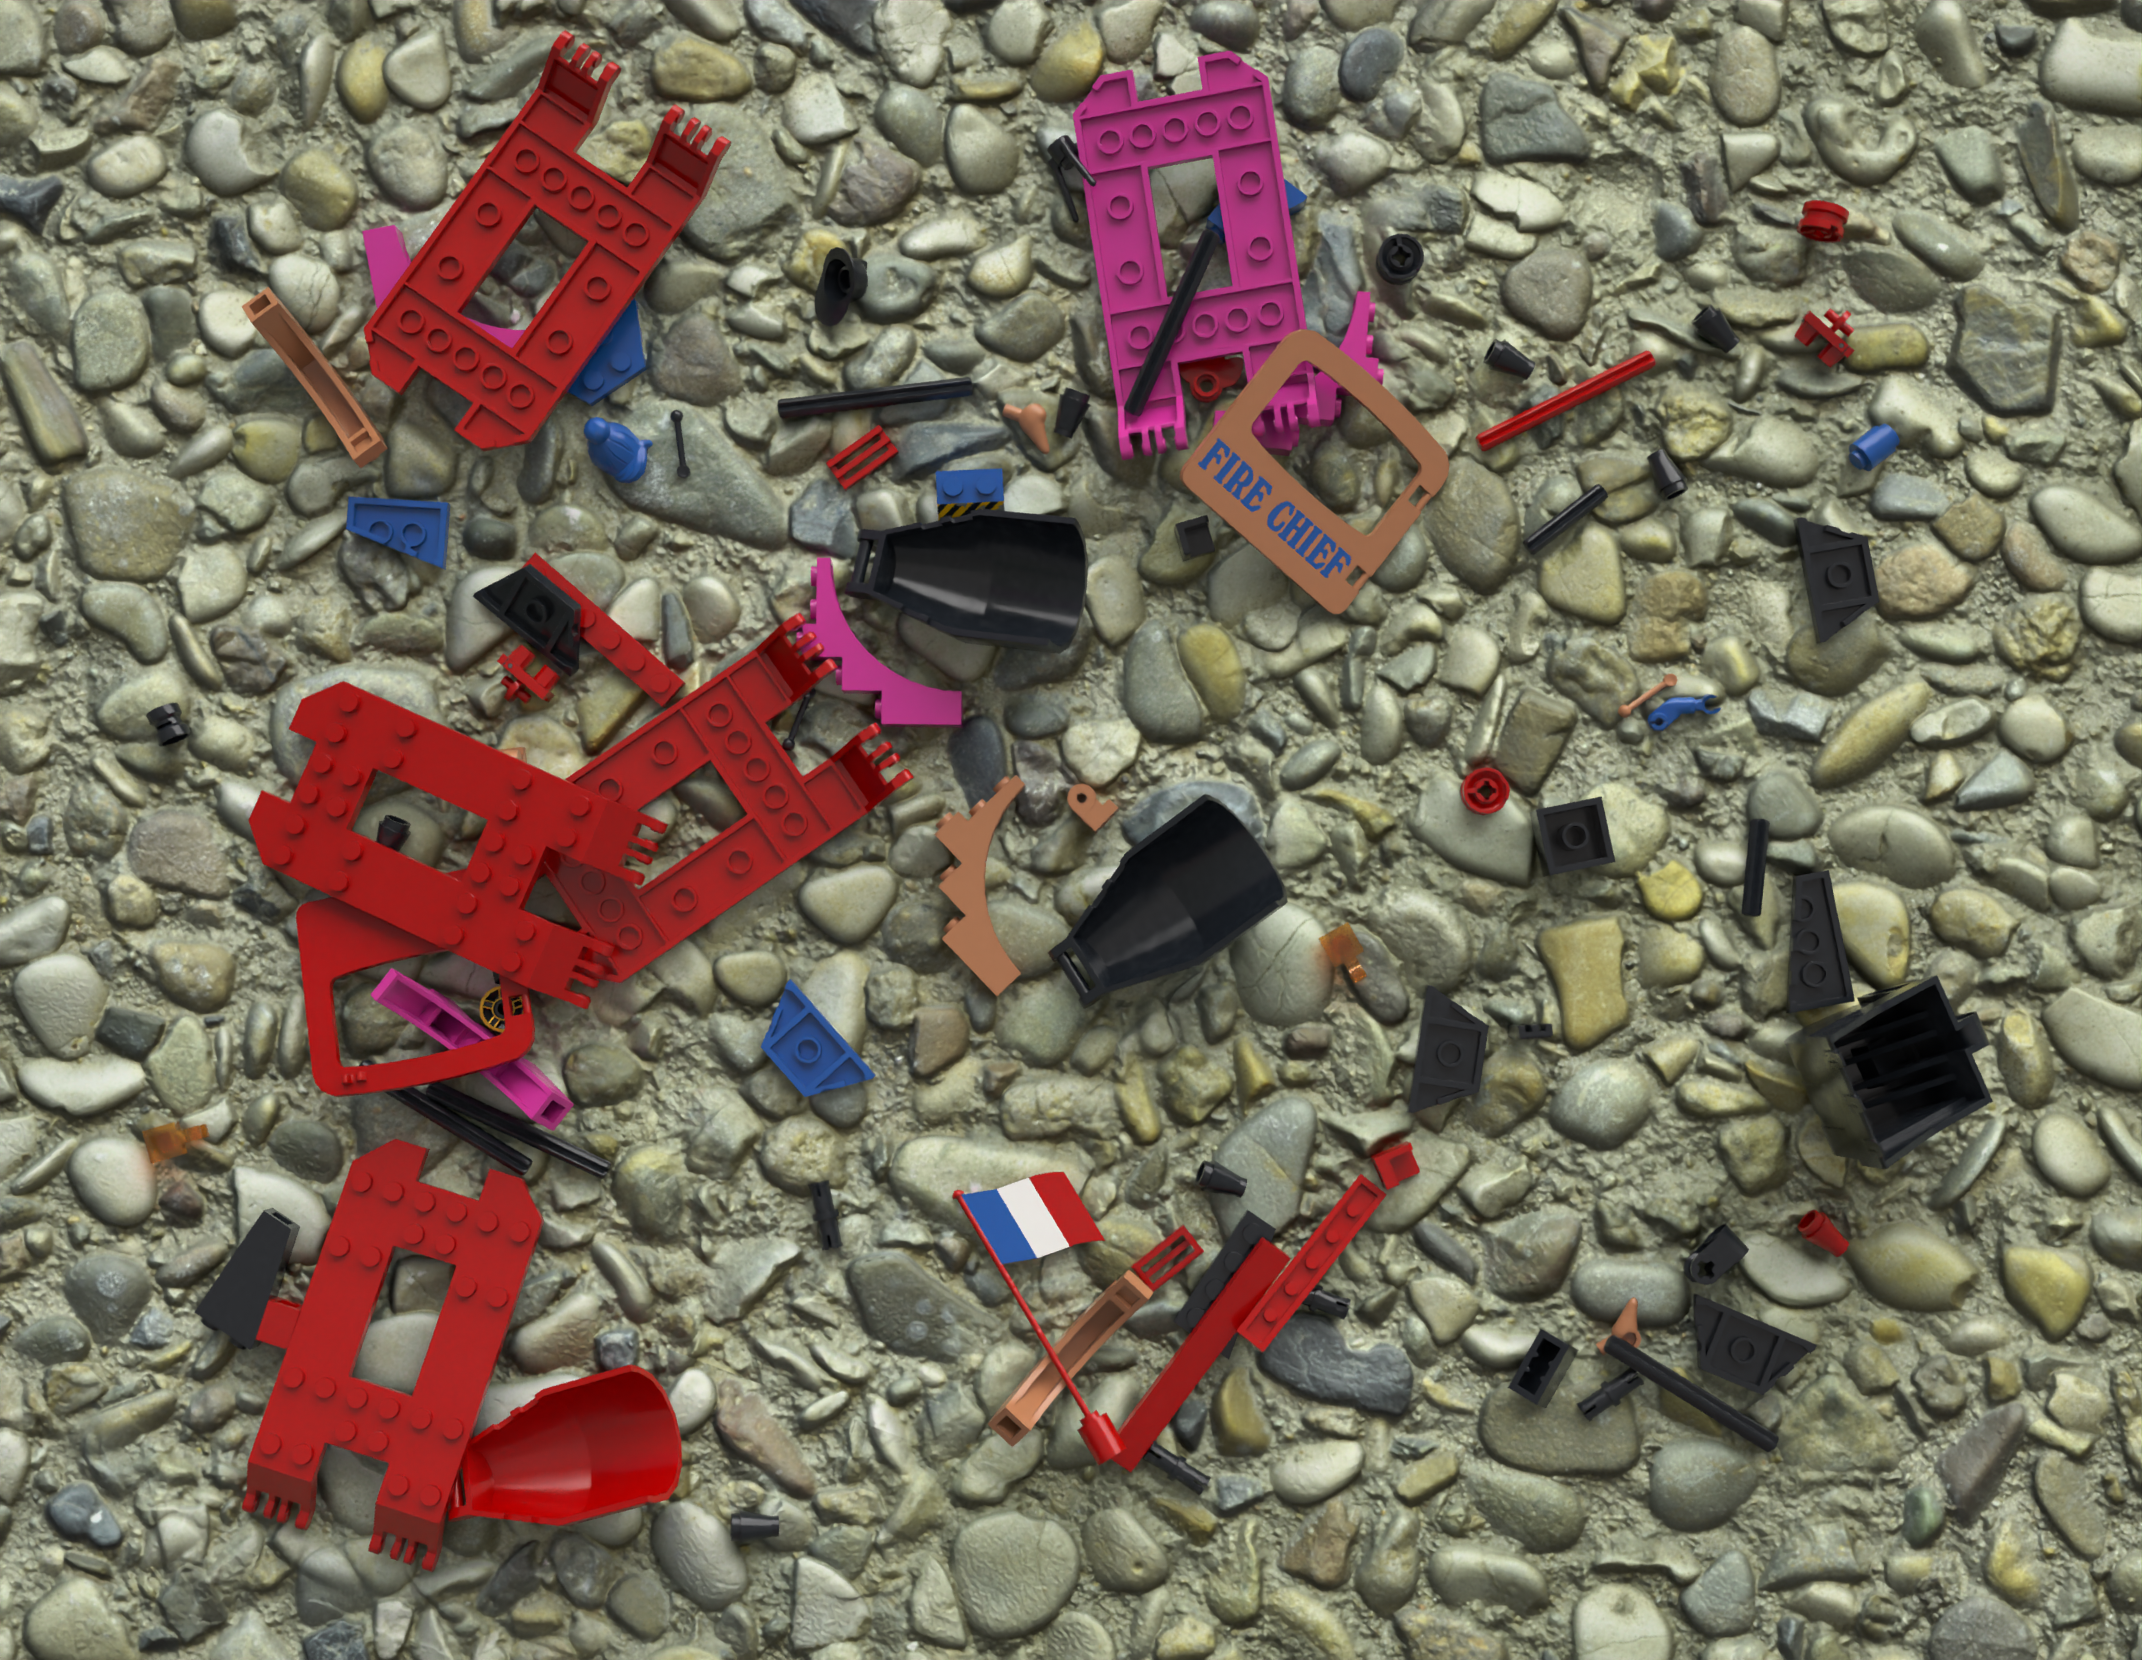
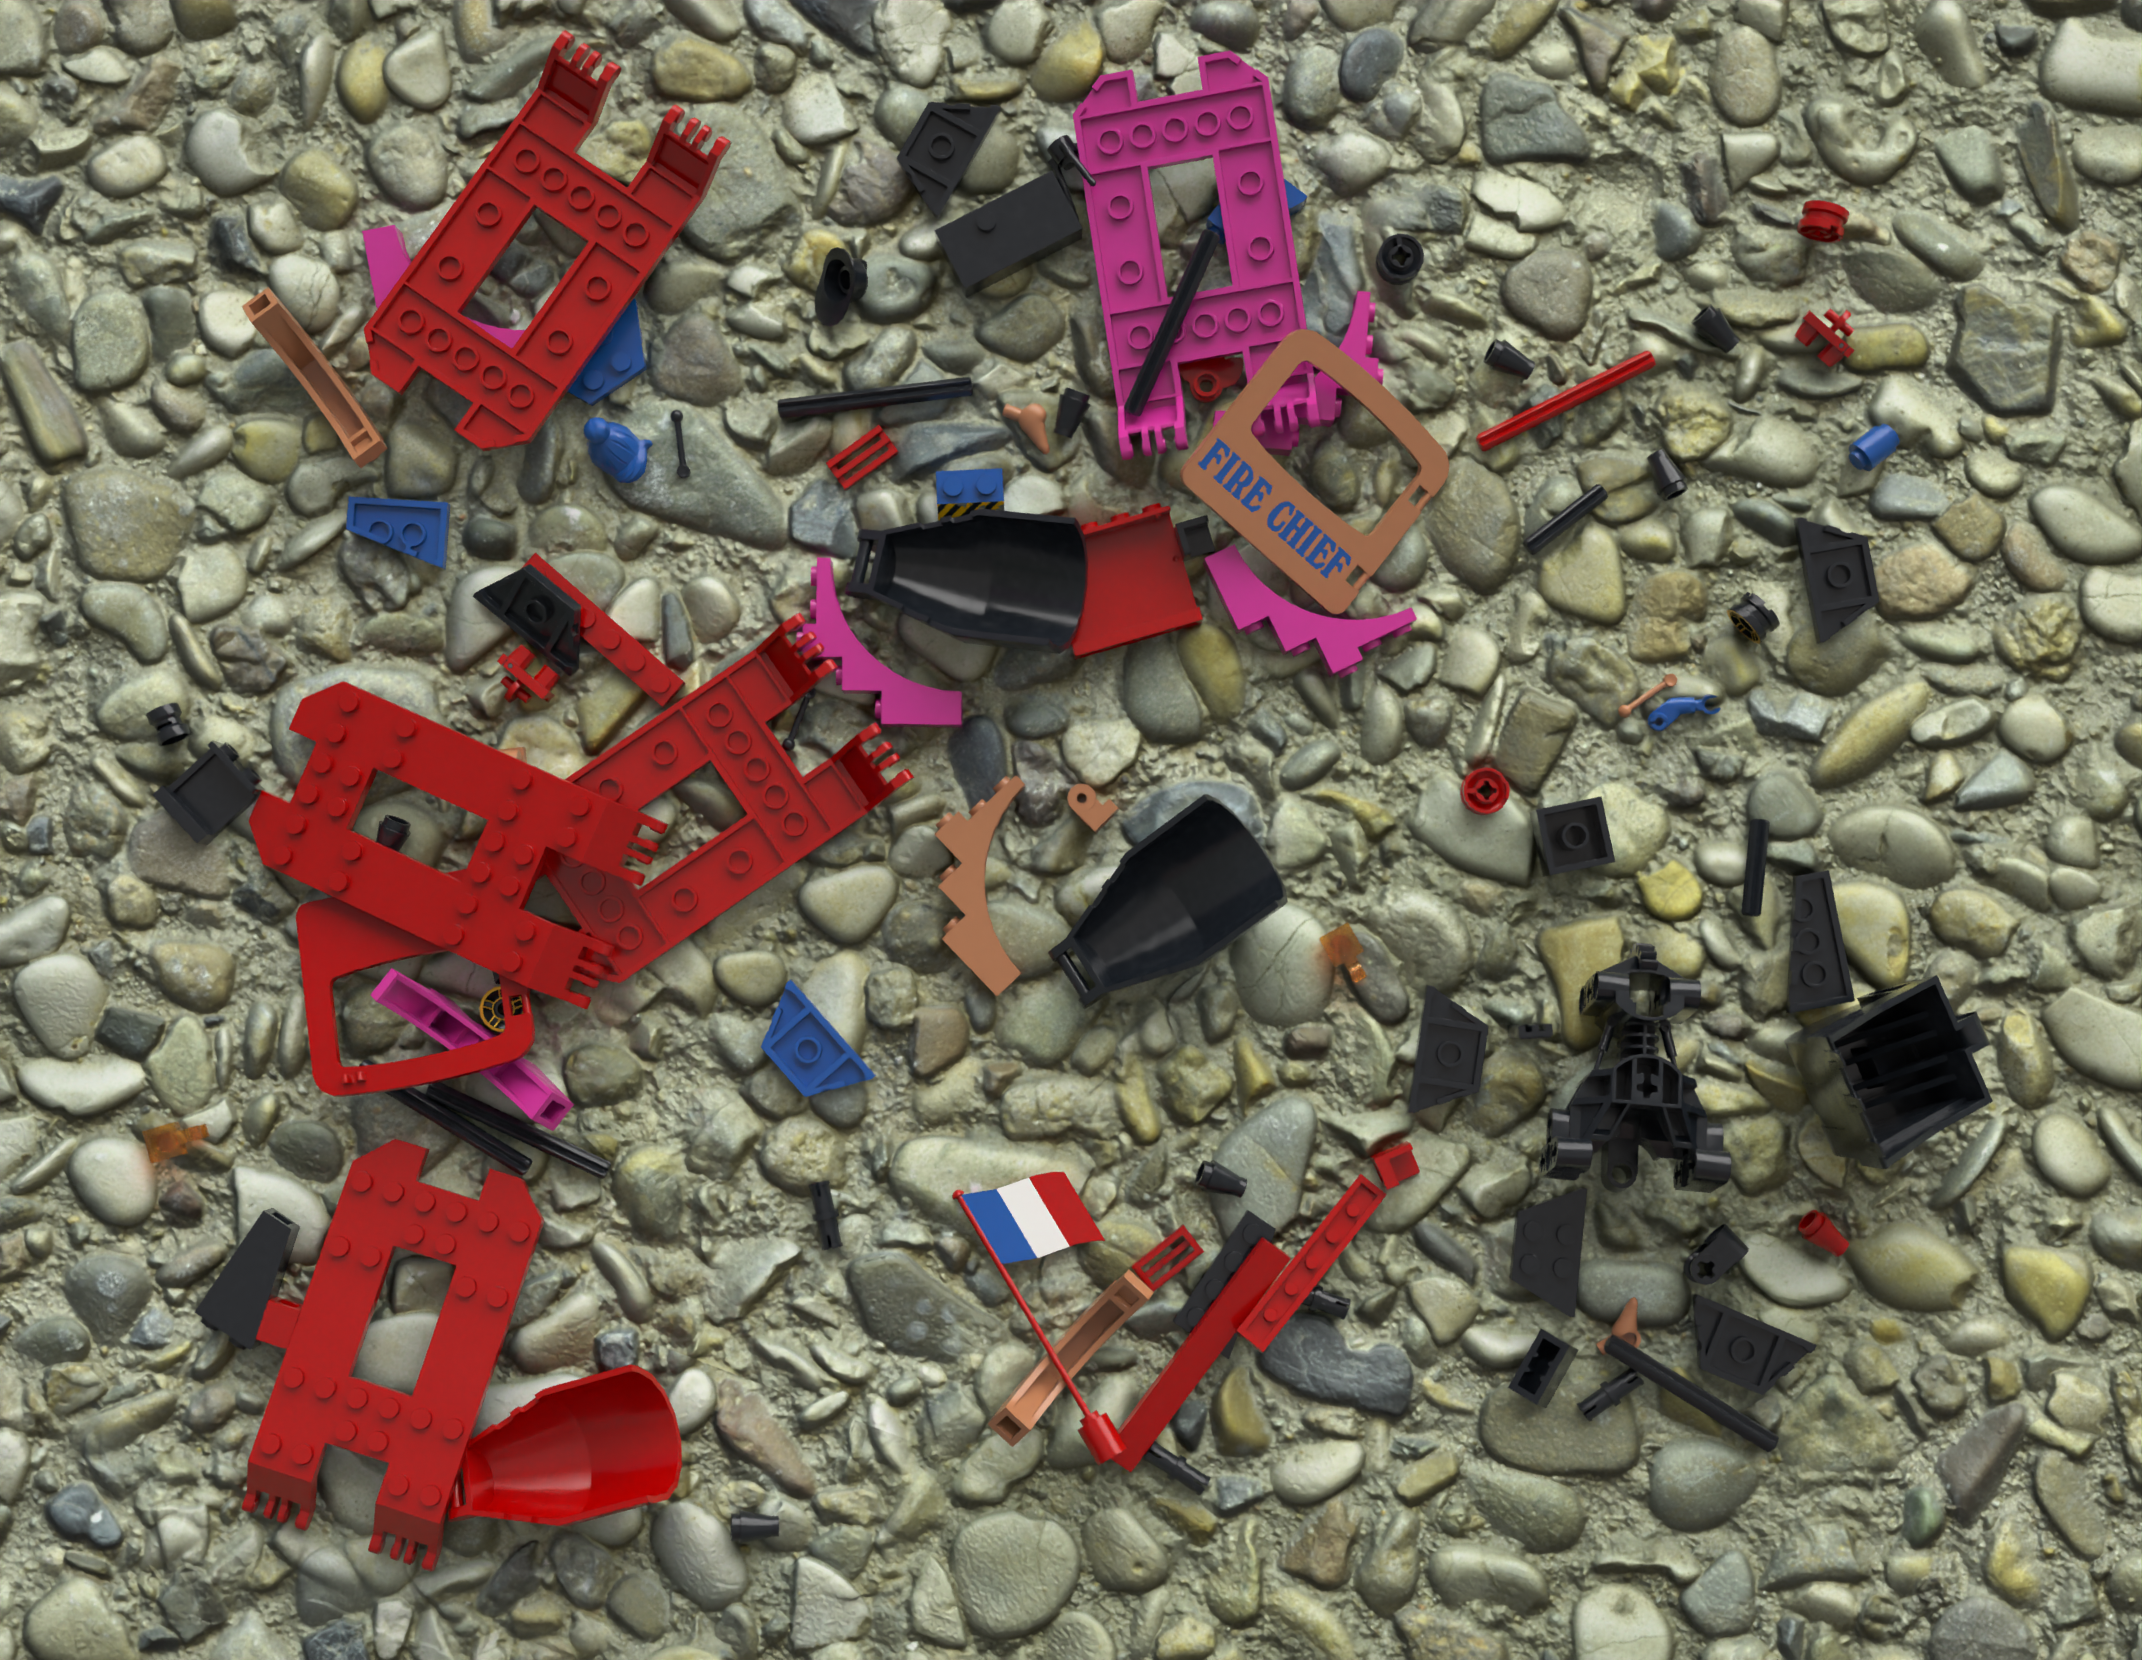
none -> black panel [152,740,266,845]
none -> black wing [897,102,1001,219]
none -> black brick [934,171,1083,298]
none -> red panel [1070,503,1203,660]
none -> dark pink arch [1203,544,1417,679]
none -> black wing [1509,1187,1587,1317]
none -> black connector [1539,943,1732,1193]
none -> black wheel [1727,592,1780,644]

